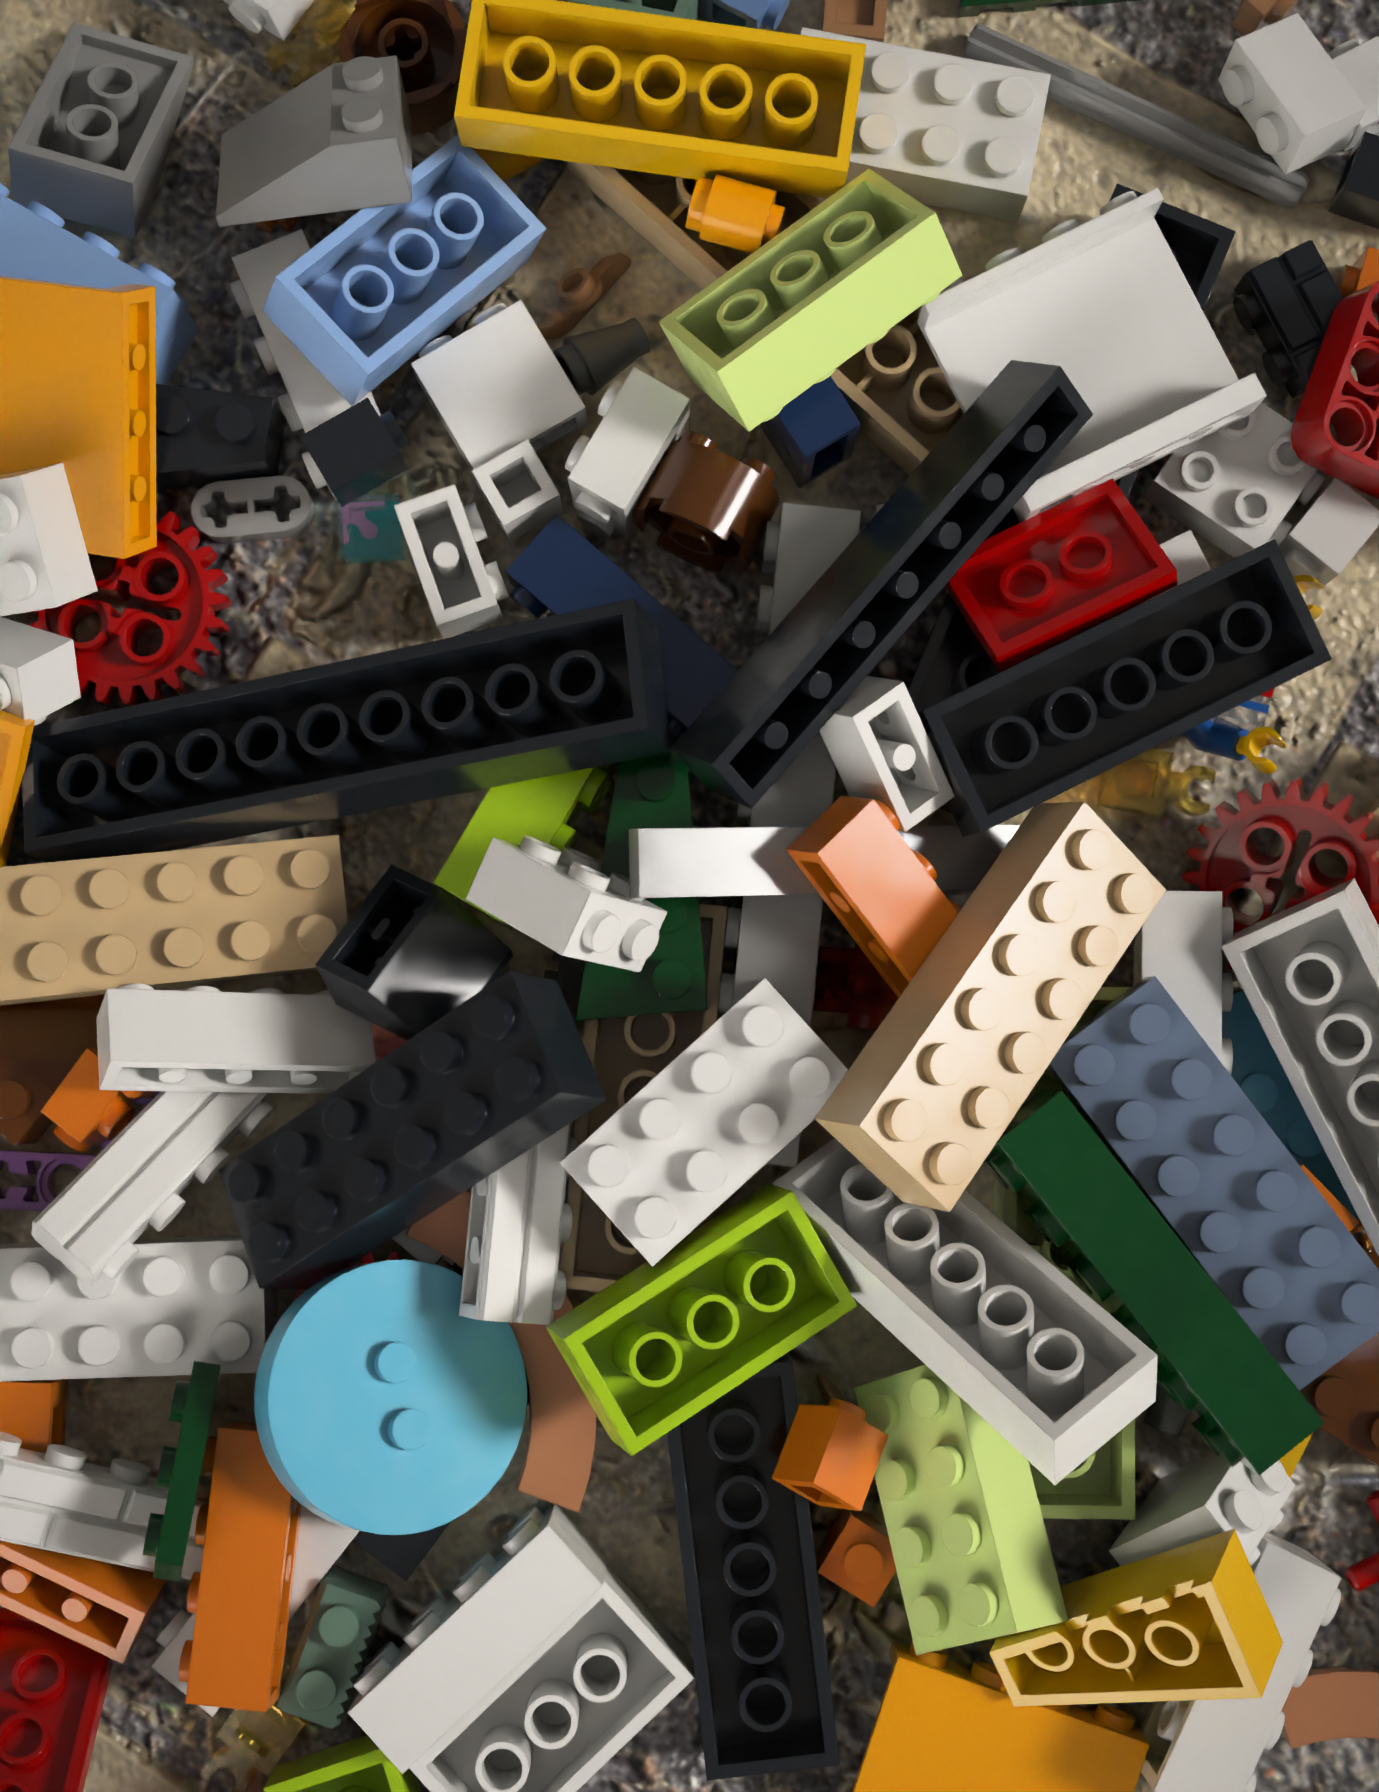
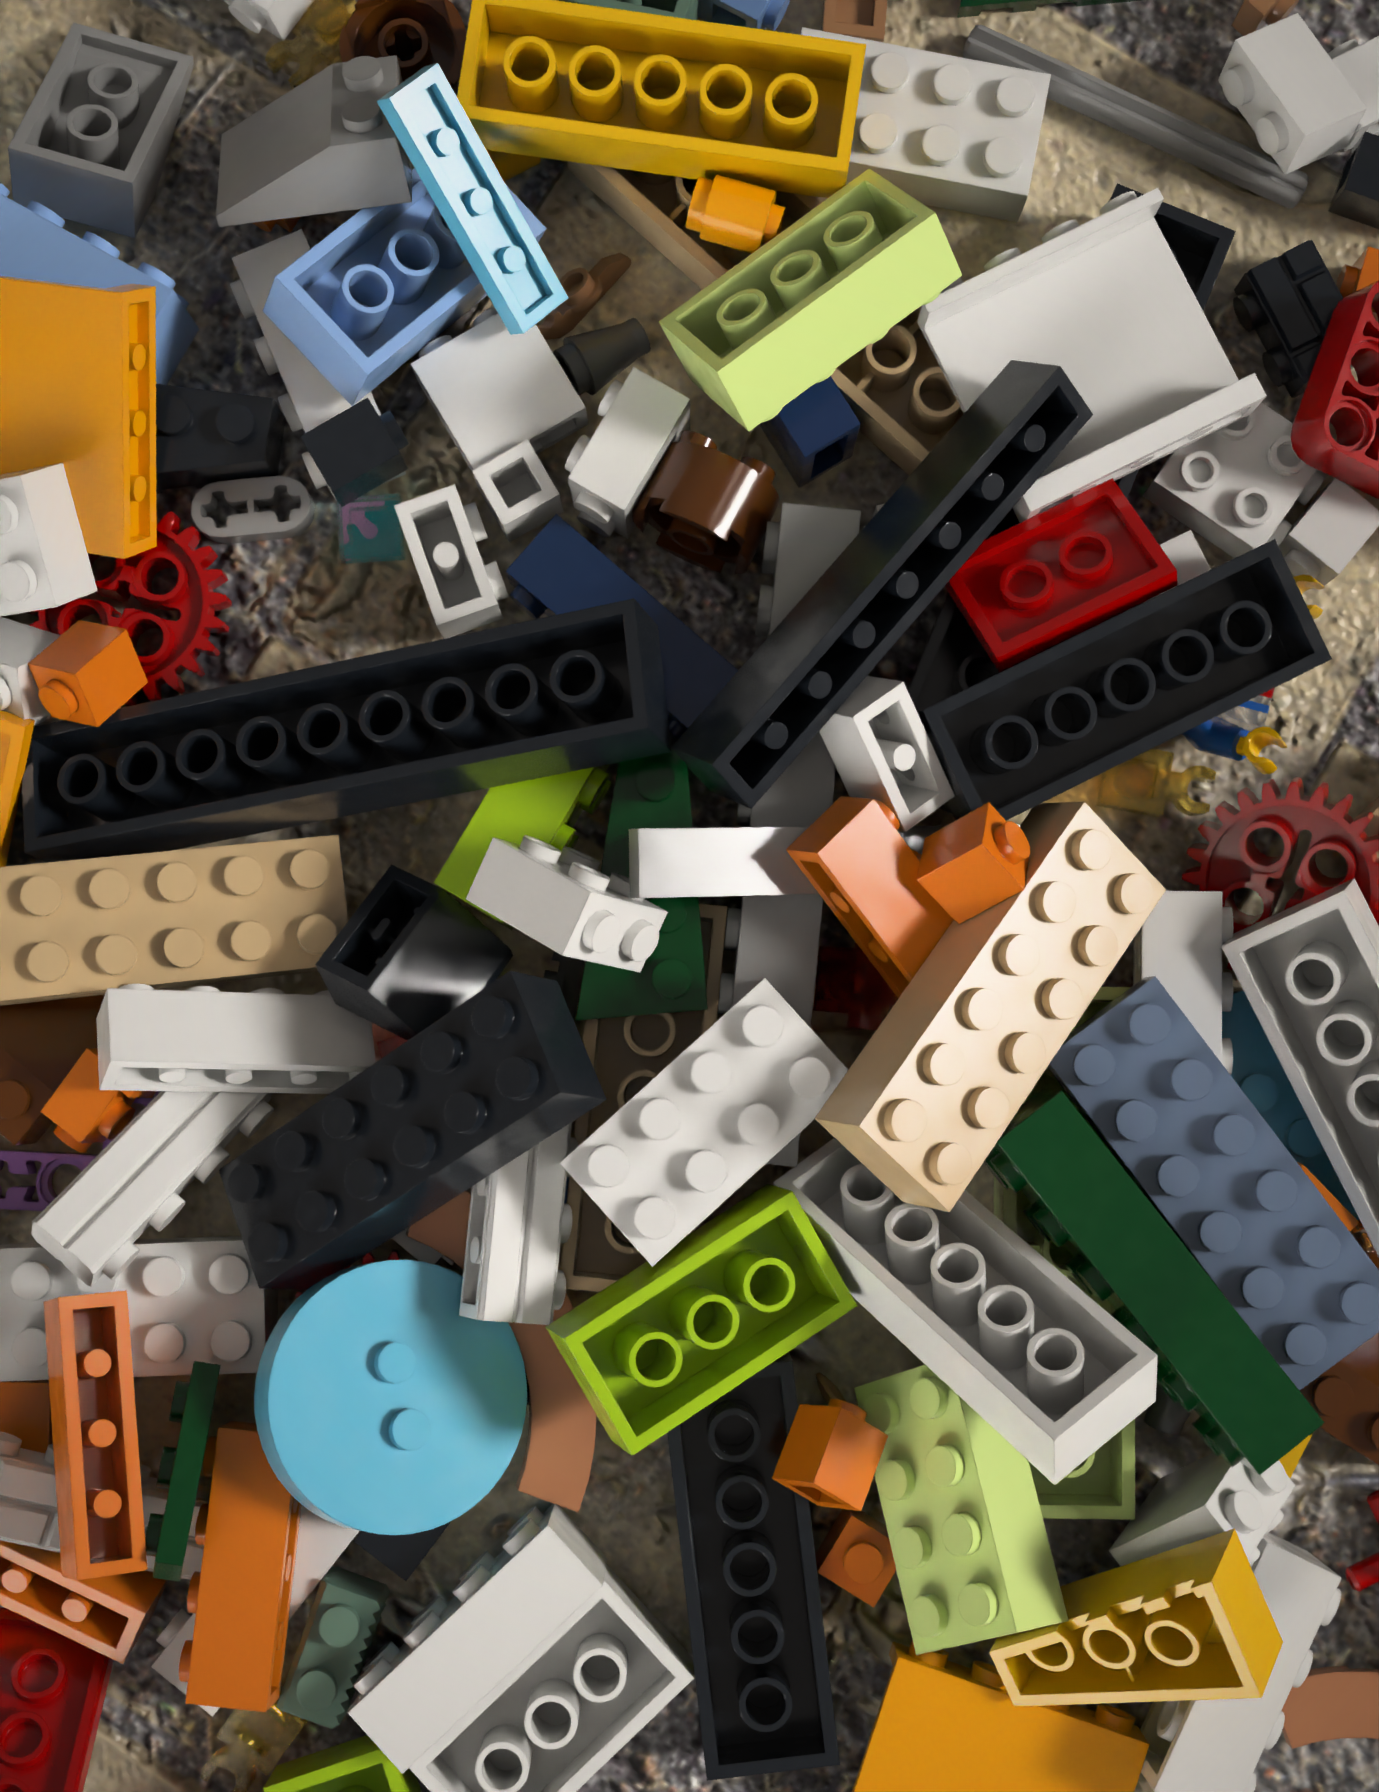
none -> orange brick [28,620,148,727]
none -> orange brick [43,1290,148,1581]
none -> plate [376,63,568,335]
none -> orange brick [916,802,1031,924]

